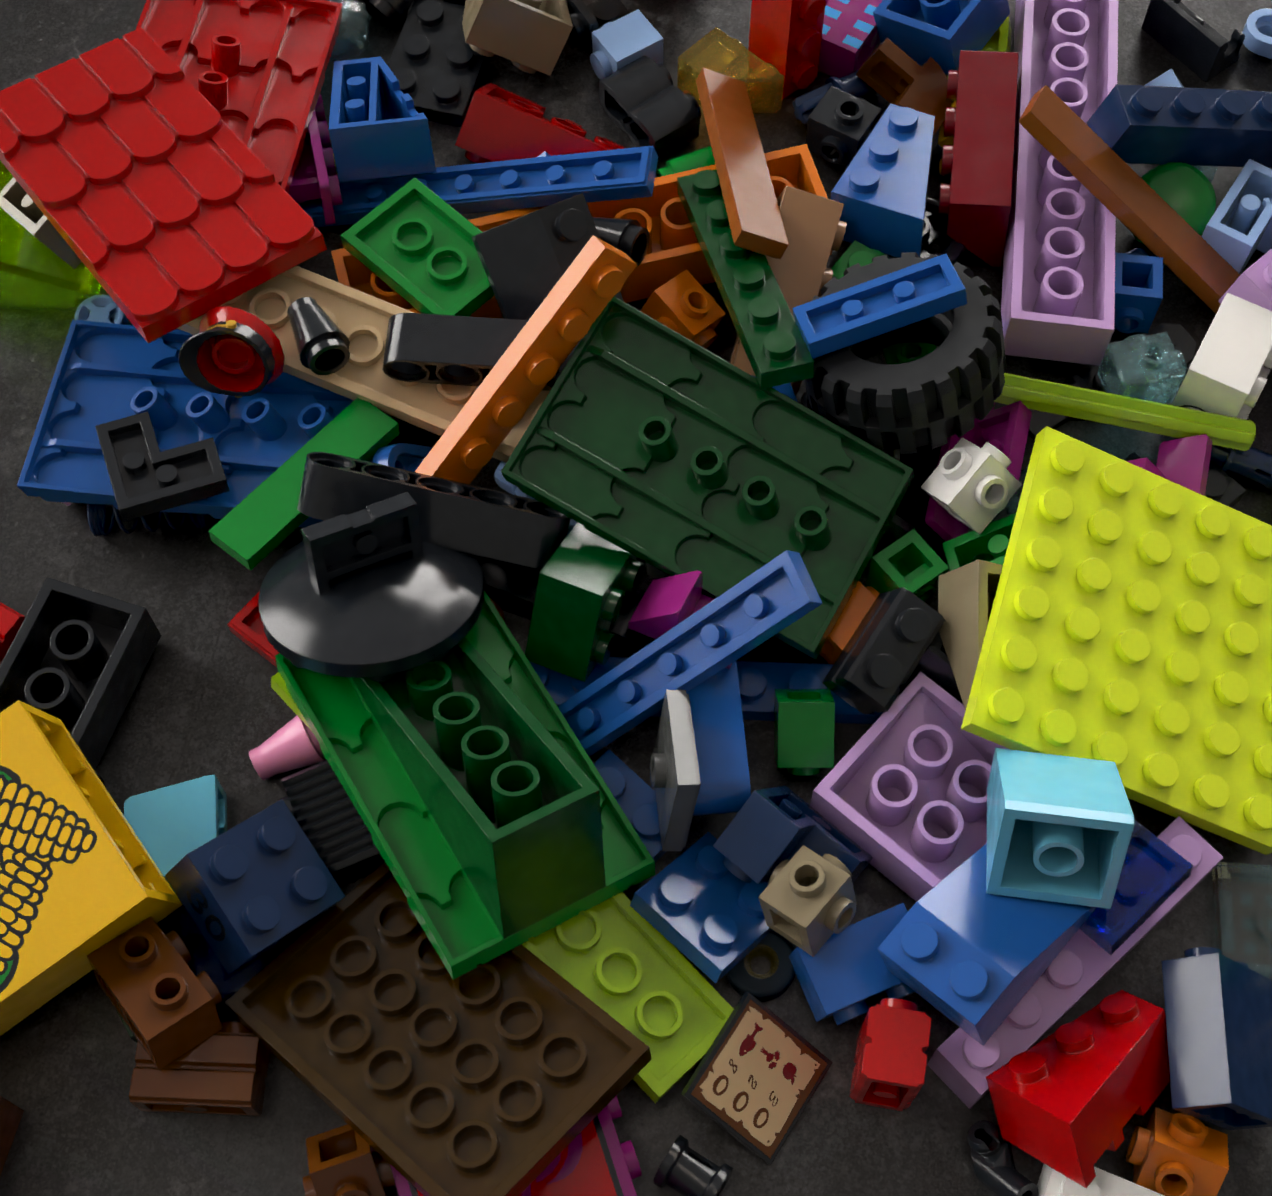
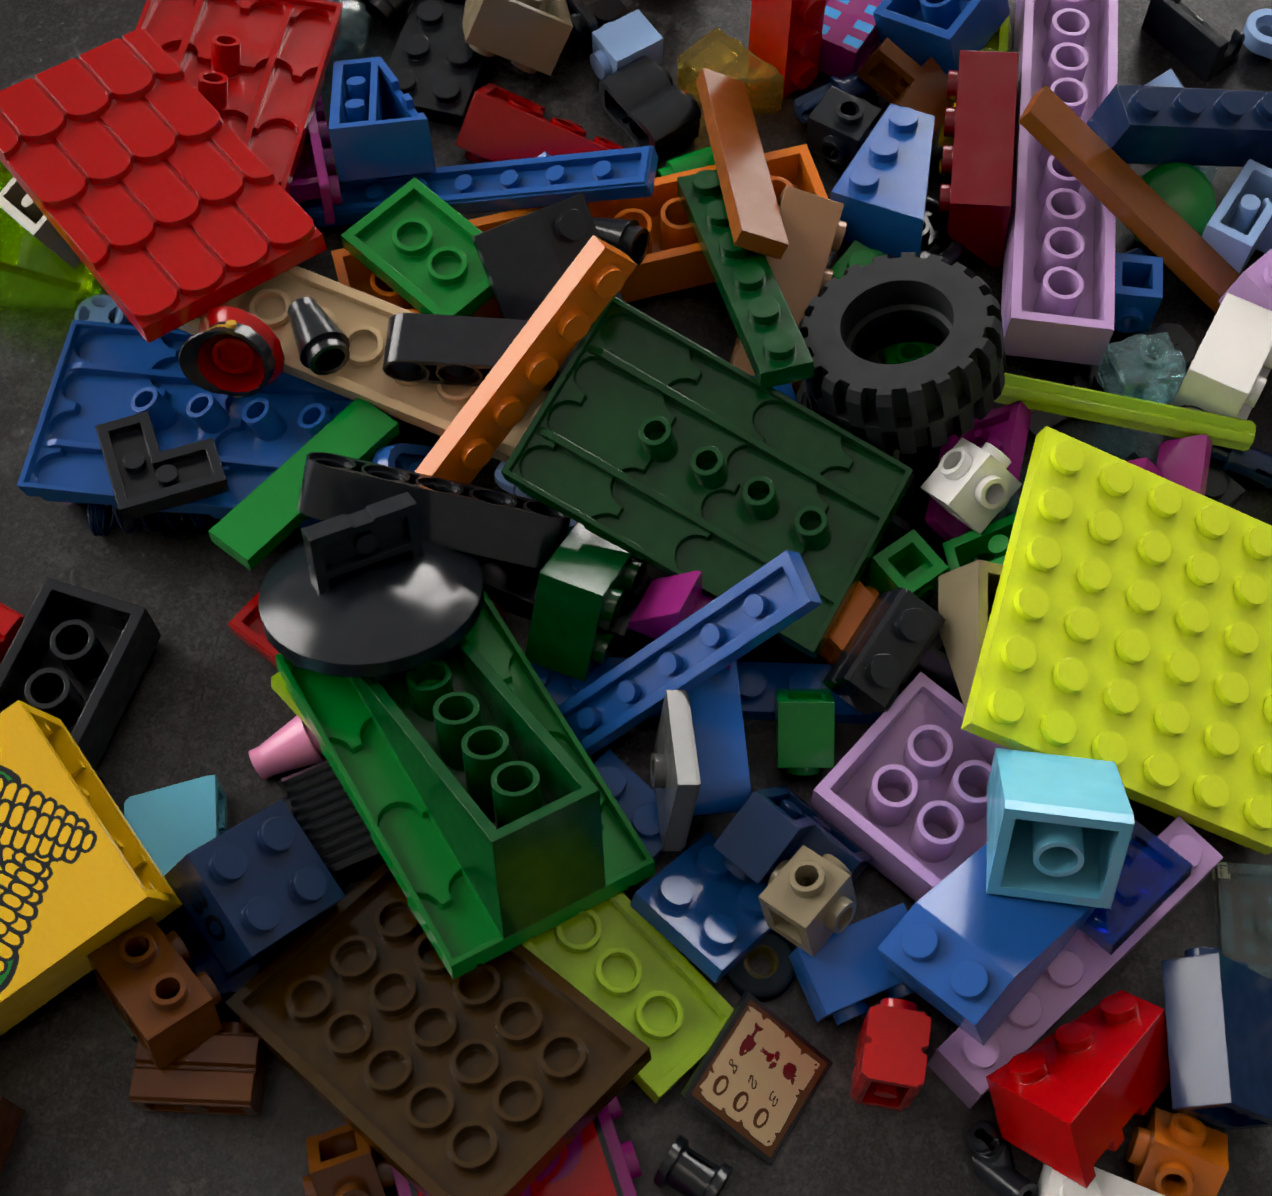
orange brick [640,269,726,349] -> none
blue plate [792,253,967,359] -> none

